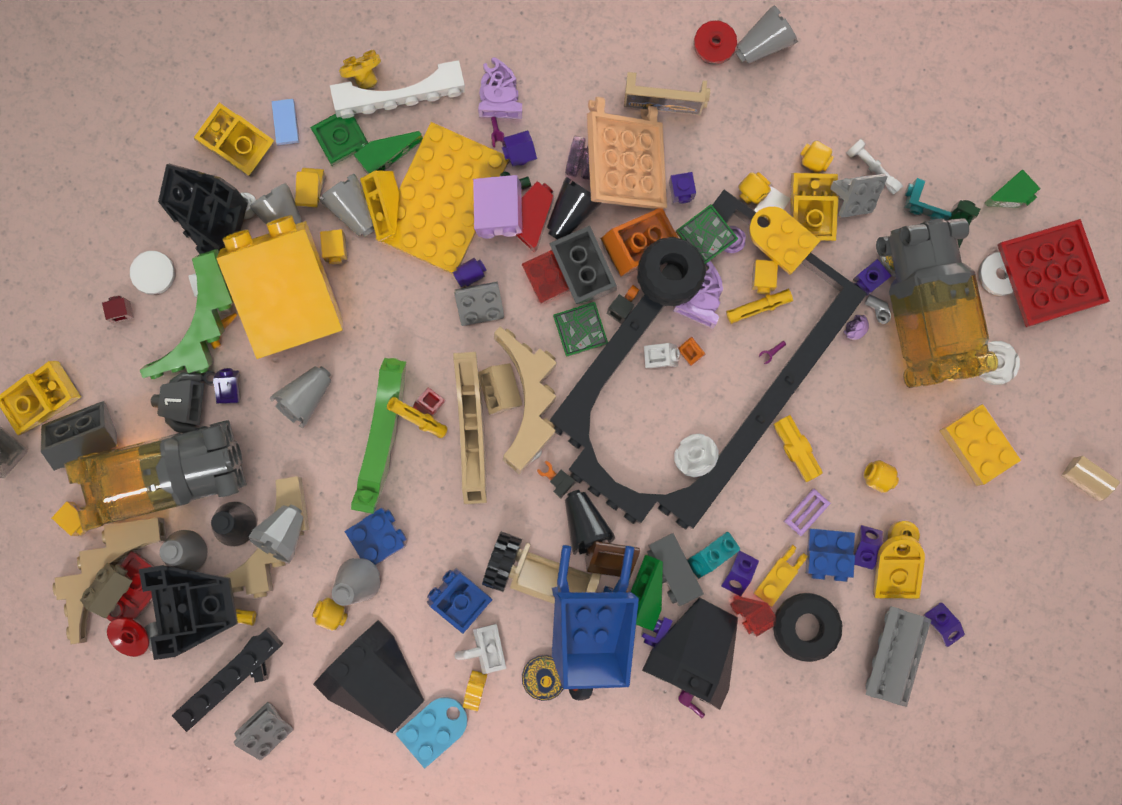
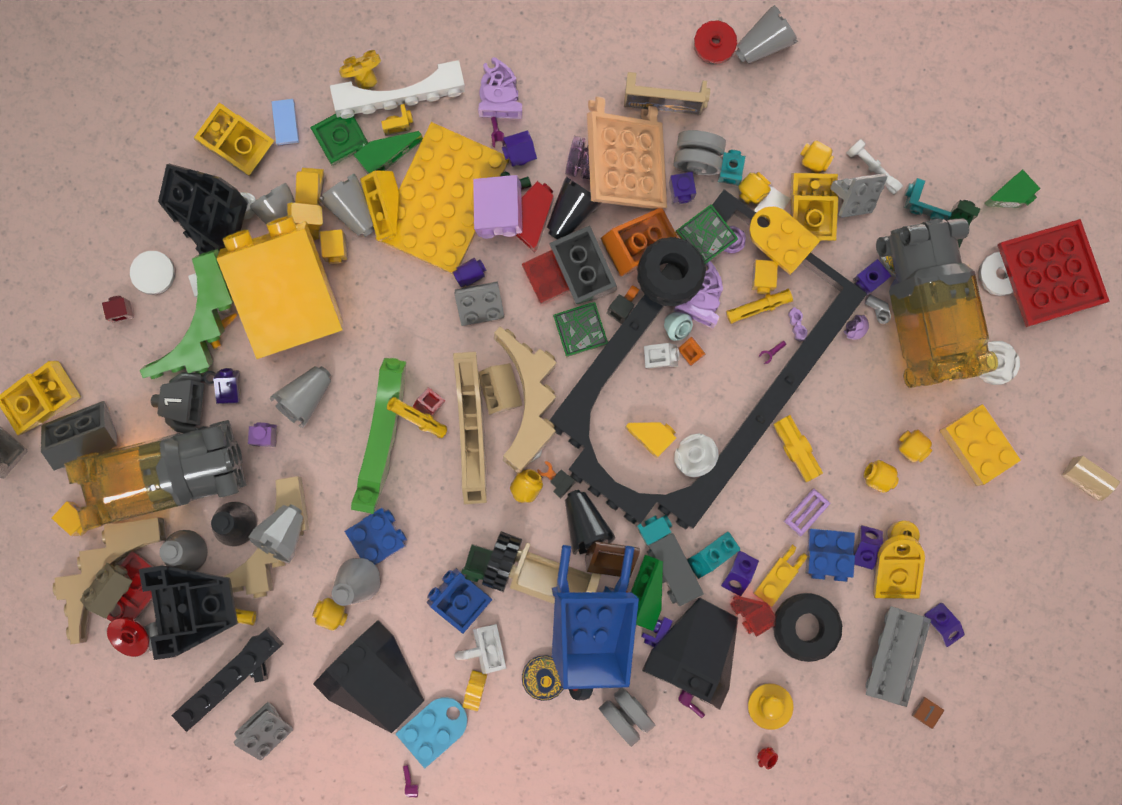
none -> medium lavender brick [248,422,277,447]
none -> yellow slope [287,202,323,241]
none -> yellow bracket [381,104,413,136]
none -> magenta hand [403,765,418,798]
none -> dark green bracket [461,544,493,582]
none -> yellow head [510,469,543,503]
none -> light grey wheel [599,687,656,747]
none -> yellow slope [625,422,676,459]
none -> teal brick [636,515,673,546]
none -> light aqua cone [664,312,693,341]
none -> light grey wheel [674,130,726,175]
none -> teal brick [718,150,746,186]
none -> yellow plate [748,683,794,730]
none -> red plate [757,747,778,770]
none -> lavender piece [788,307,807,342]
none -> yellow head [898,430,932,463]
none -> dark orange tile [912,697,945,729]

